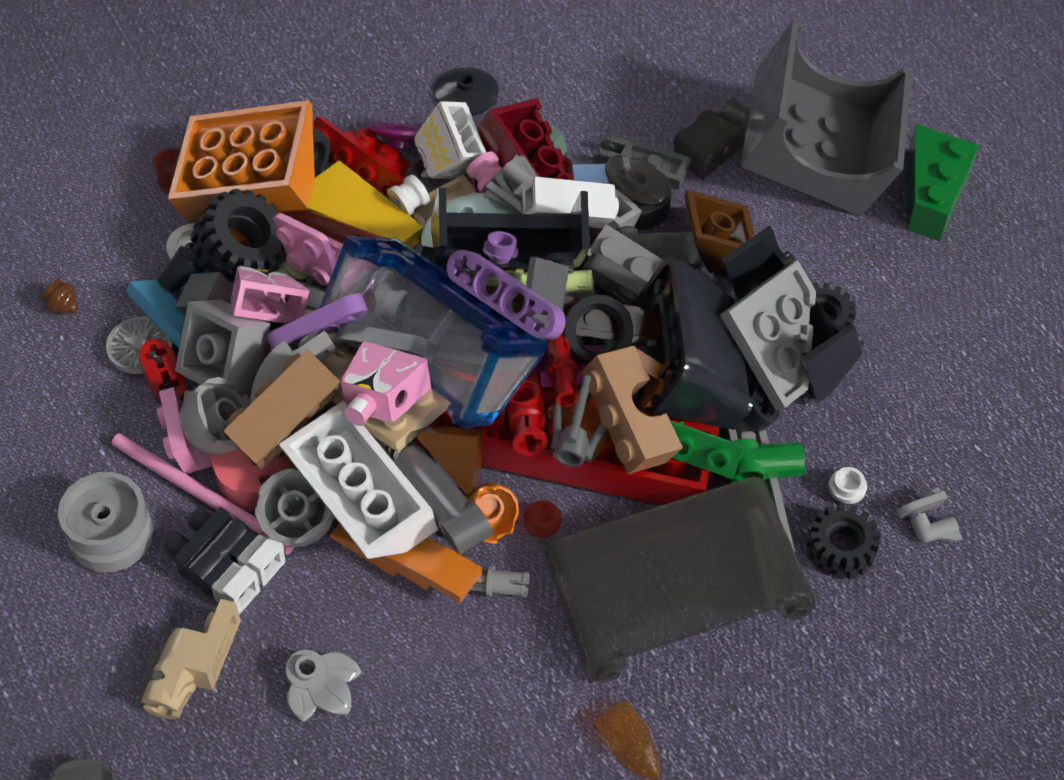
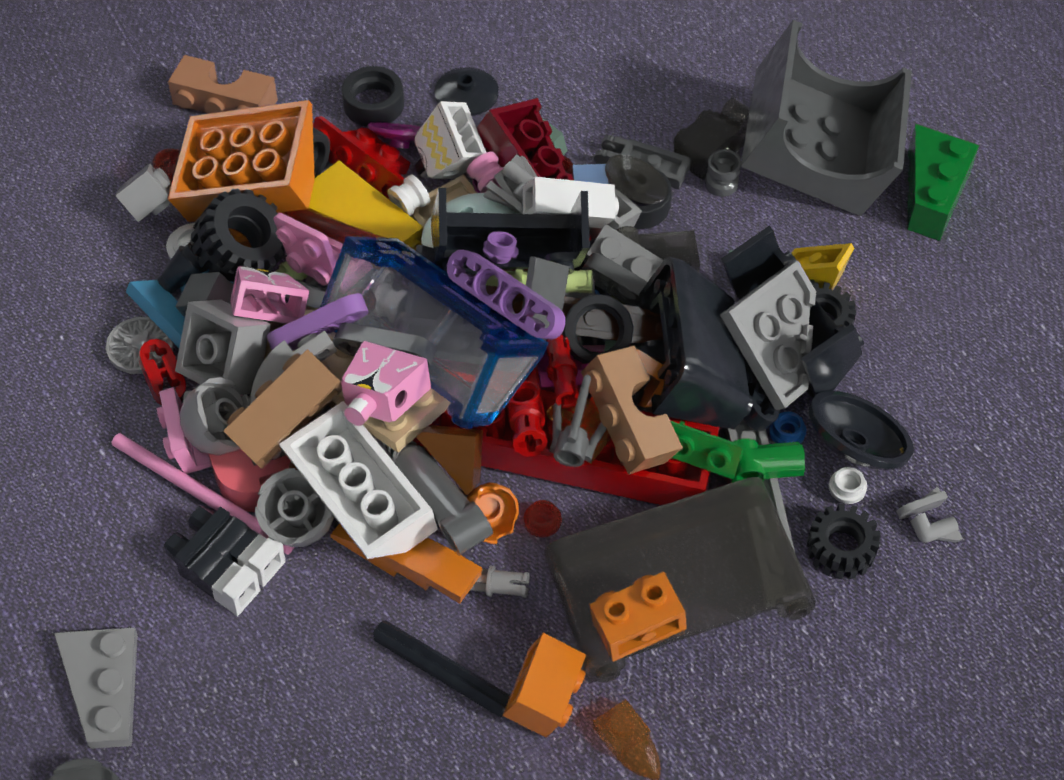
reddish brown plate [40,279,78,314] -> none
light grey wheel [57,472,154,572] -> none
tan plate [140,599,241,719] -> none
light grey plate [285,650,361,722] -> none
reddish brown slope [684,190,755,274] -> none
none -> light grey wing [54,628,138,749]
none -> light grey brick [115,163,172,222]
none -> nougat arch [168,55,278,114]
none -> black tyre [341,66,404,127]
none -> black axle [373,620,511,717]
none -> orange brick [503,633,586,737]
none -> orange brick [590,572,687,662]
none -> dark grey wheel [705,149,741,197]
none -> blue plate [769,412,806,444]
none -> yellow slope [791,243,854,290]
none -> black dish [809,391,914,470]

